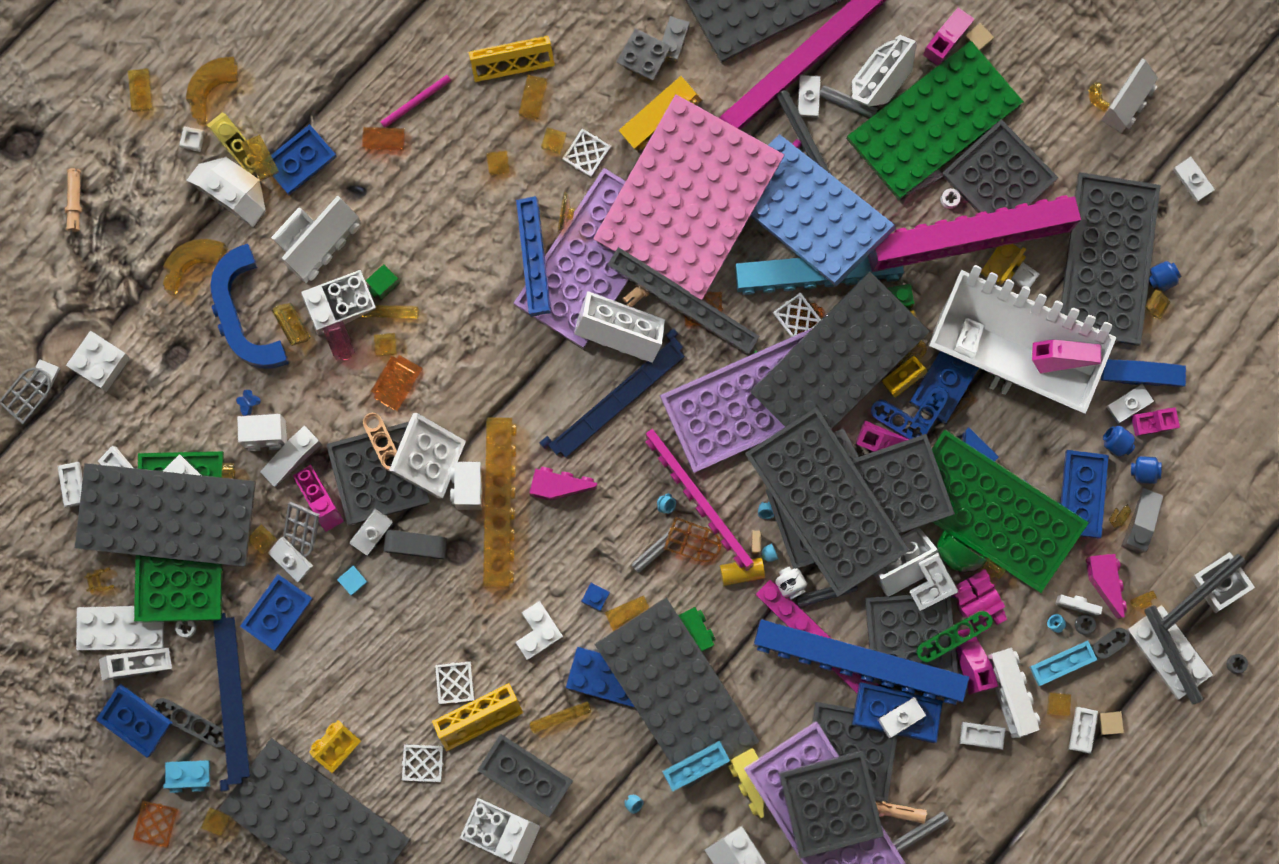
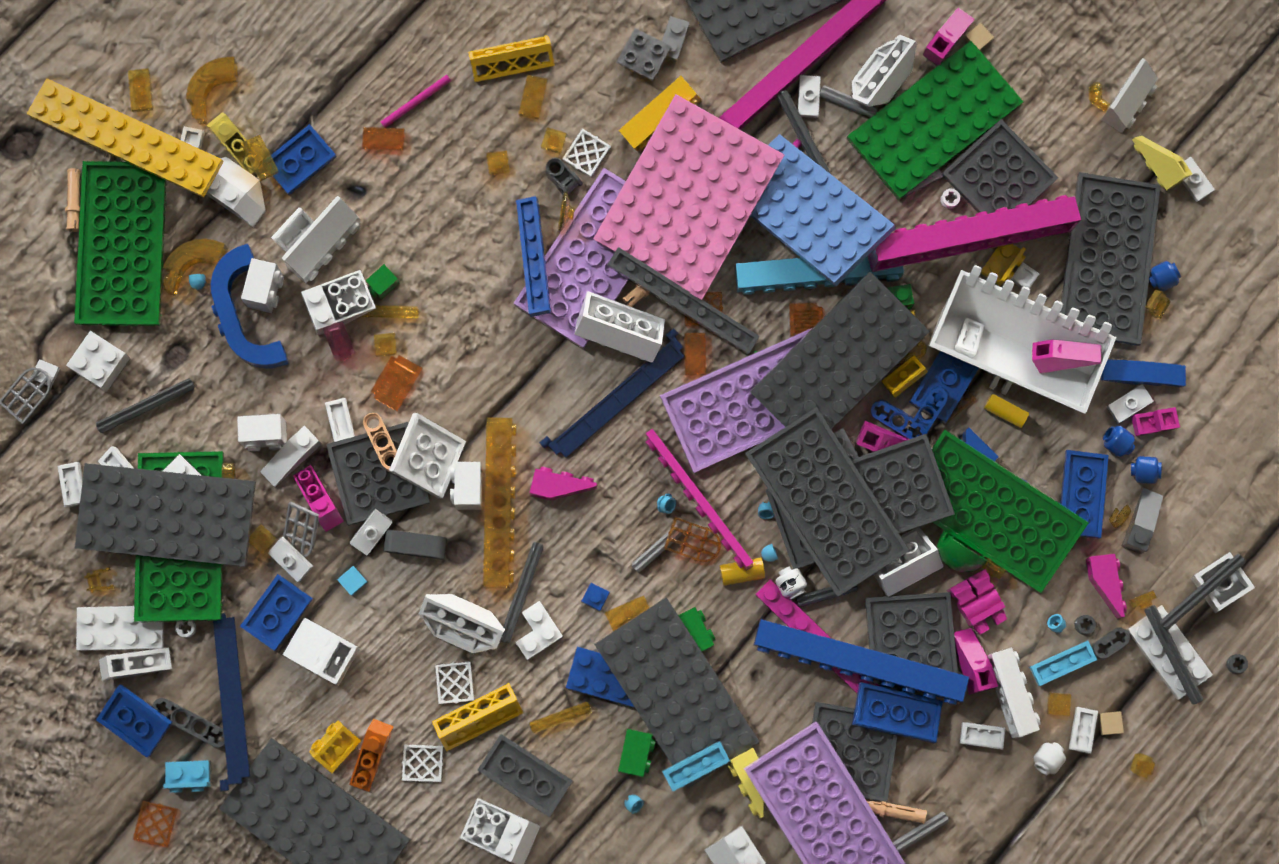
clear yellow plate [201,807,230,836] -> none
blue piece [236,390,261,416] -> none
clear yellow plate [272,302,311,346] -> none
tan tile [751,531,761,554] -> none
white window [773,292,821,337] -> none
dark grey plate [778,750,884,859] -> none
white plate [878,697,926,738] -> none
white plate [910,553,958,611] -> none
green beam [916,611,993,662] -> none
white plate [1055,595,1103,616] -> none
none -> yellow plate [27,79,223,198]
none -> green plate [74,161,167,326]
none -> dark grey axle [96,378,195,433]
none -> medium azure hinge [189,274,206,290]
none -> white brick [241,258,284,313]
none -> white slope [283,617,360,686]
none -> white tile [325,398,355,442]
none -> orange slope [349,719,394,792]
none -> white wedge [419,594,505,653]
none -> dark grey axle [500,542,544,644]
none -> dark grey piece [546,158,583,198]
none -> green brick [618,729,655,777]
none -> clear orange tile [684,333,706,375]
none -> yellow brick [984,394,1029,428]
none -> white head [1034,743,1066,775]
none -> clear yellow piece [1130,753,1155,778]
none -> light yellow slope [1132,136,1193,190]

